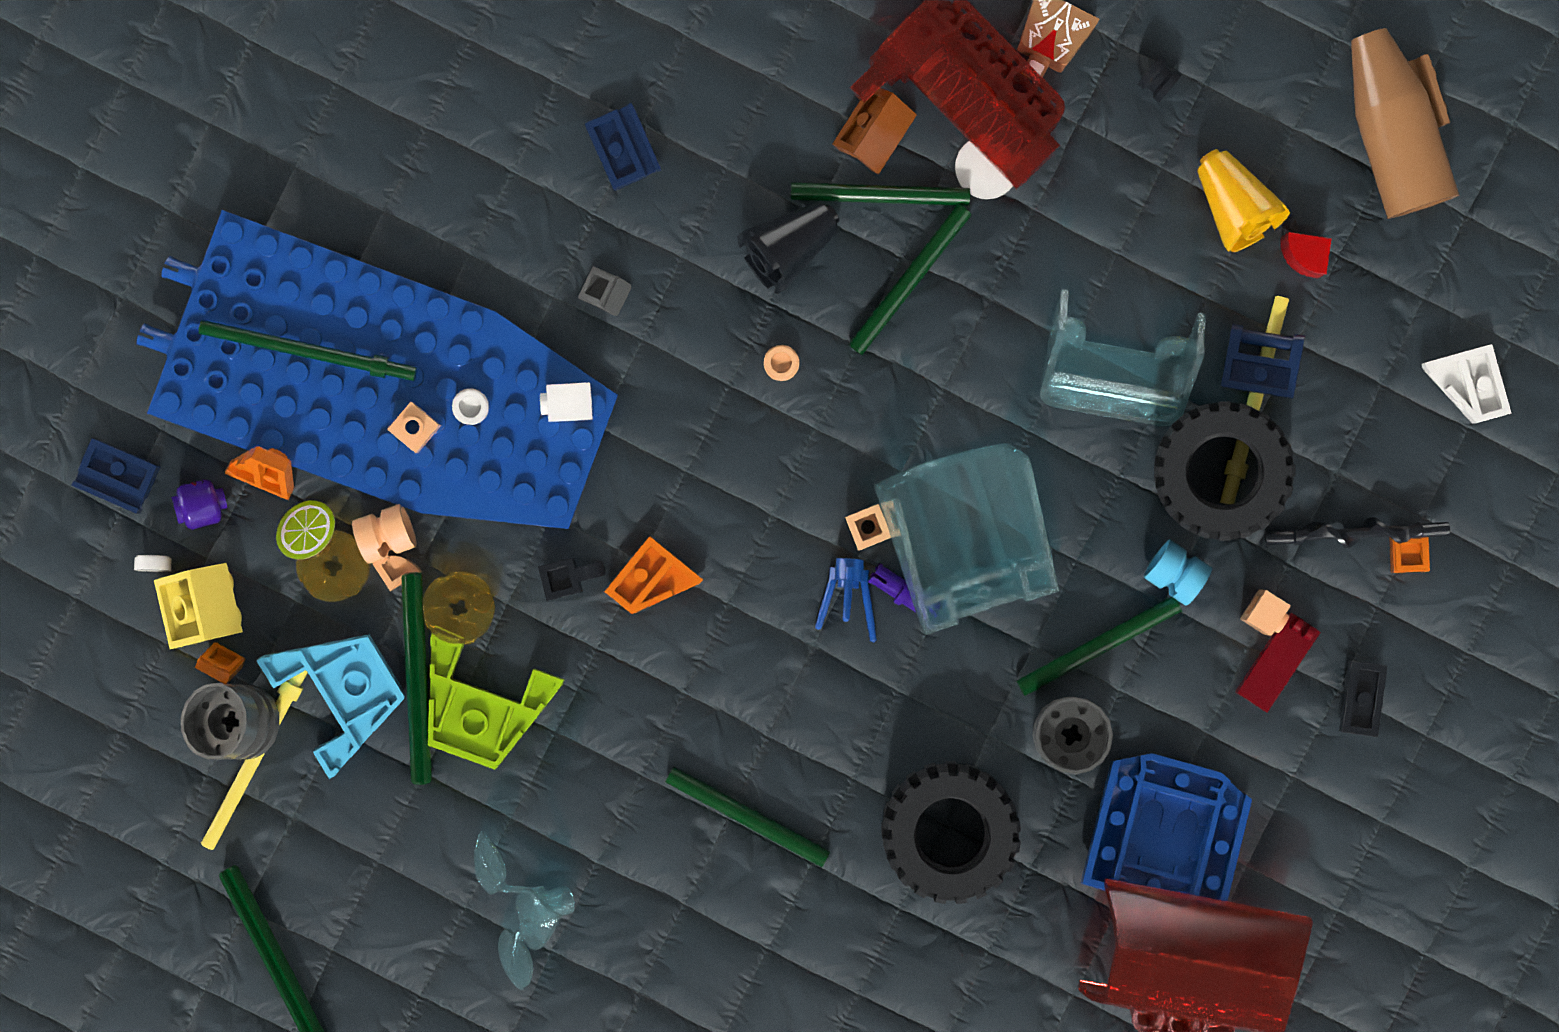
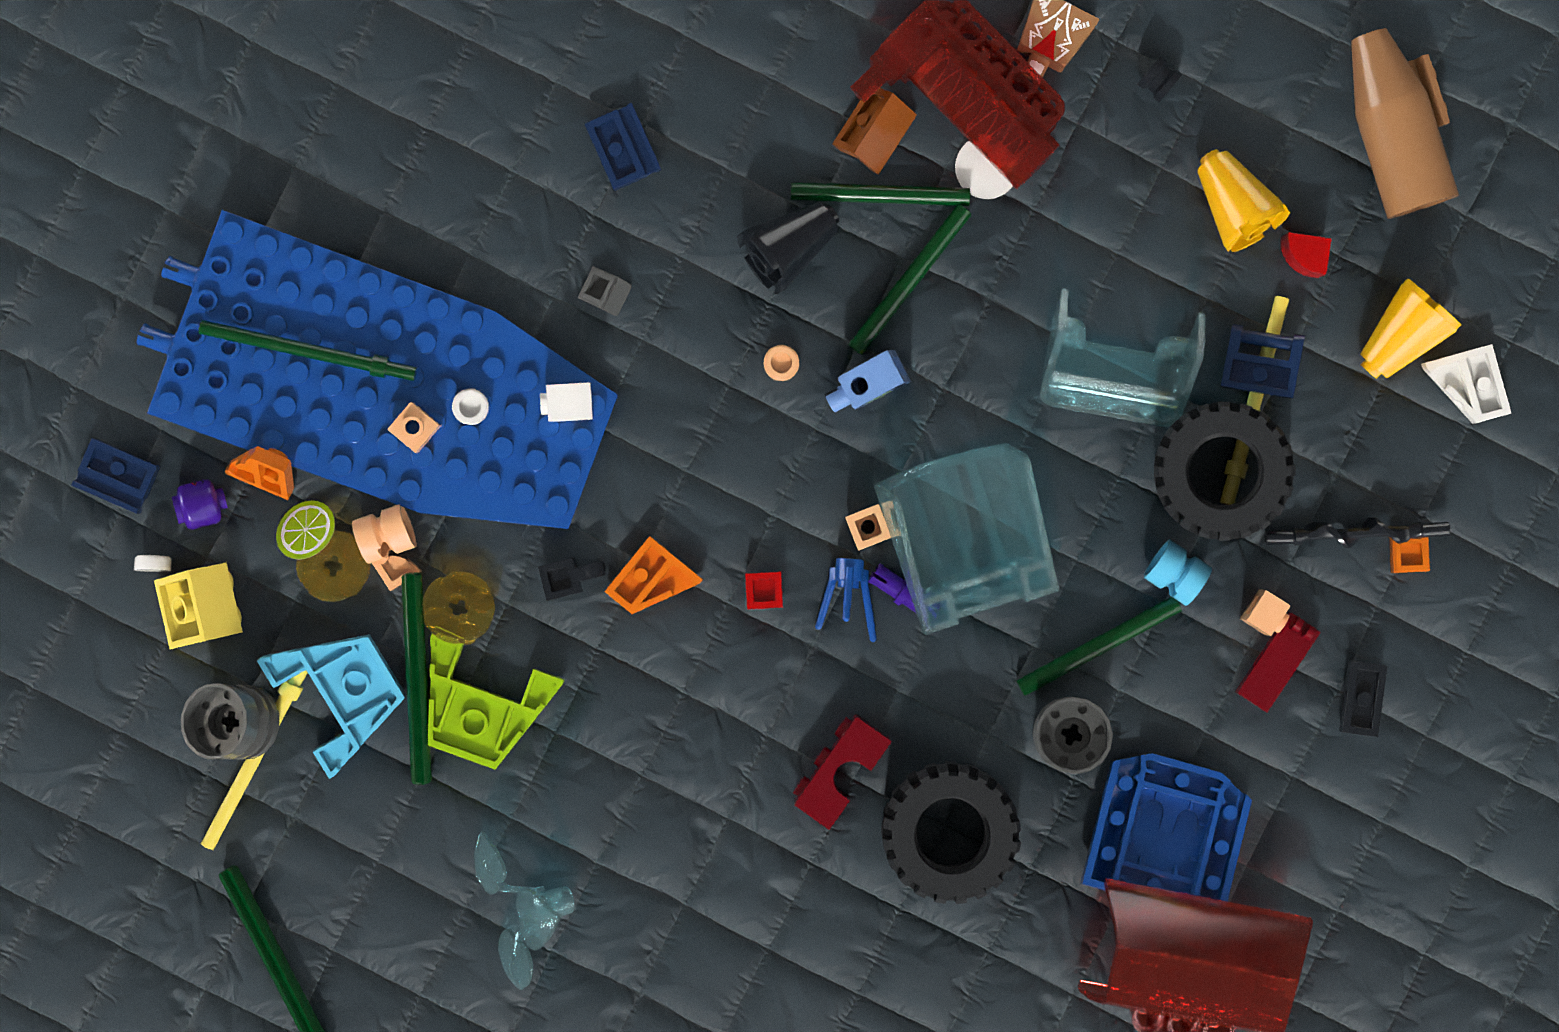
orange tile [195,642,246,684] -> none
dark green piece [665,766,830,867] -> none
none -> red plate [745,572,783,609]
none -> dark red arch [792,714,892,830]
none -> medium blue torso [825,350,911,412]
none -> yellow cone [1360,279,1461,379]

